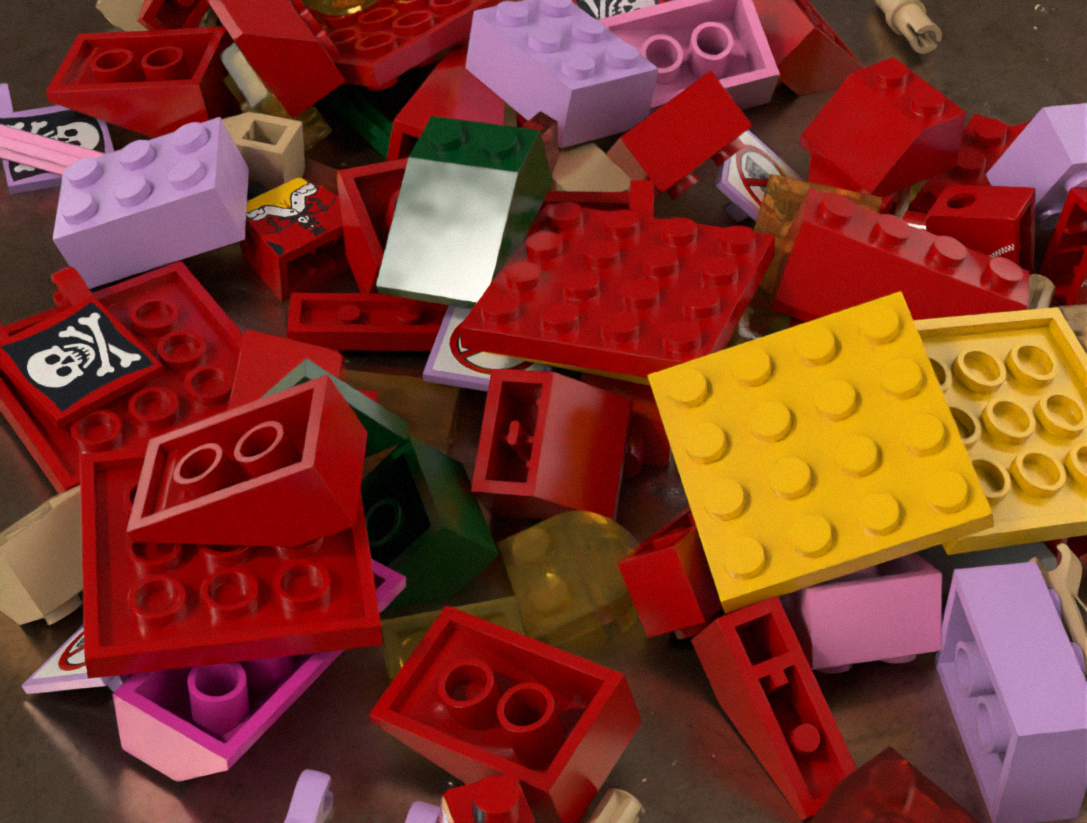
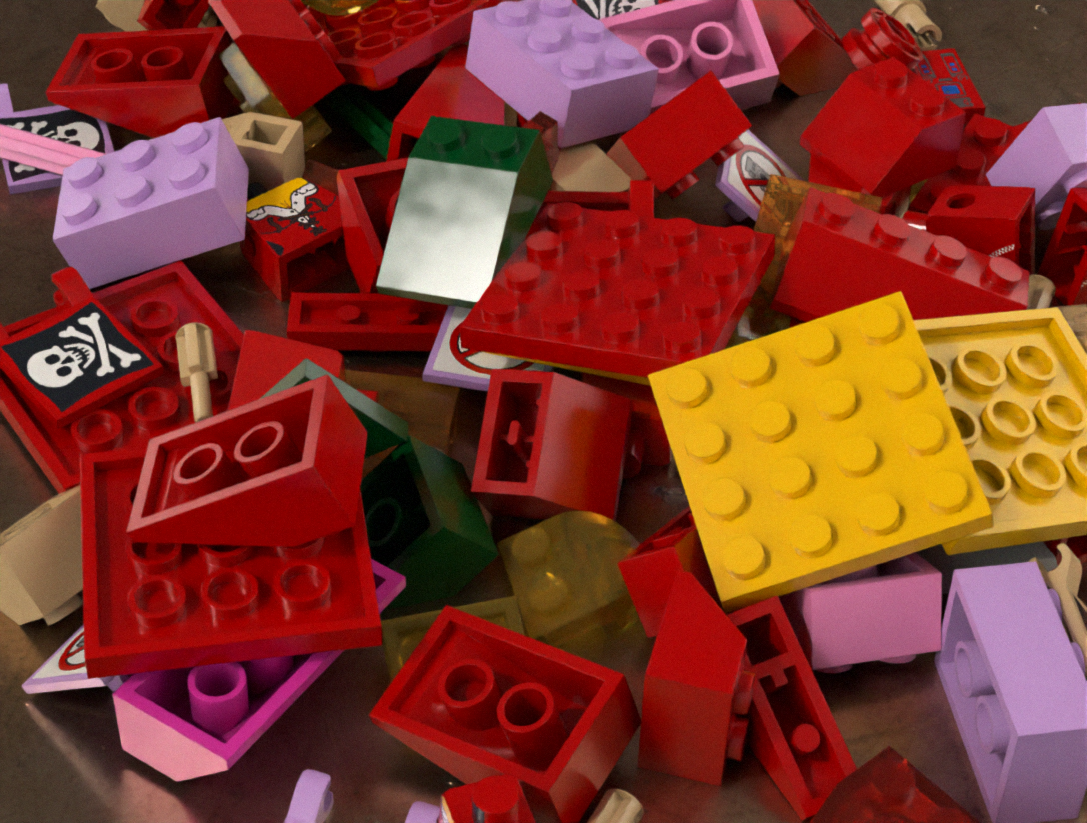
none -> tan axle [176,322,218,423]
none -> red slope [637,570,756,786]
none -> red wheel [841,8,923,70]
none -> red tile [910,48,986,124]

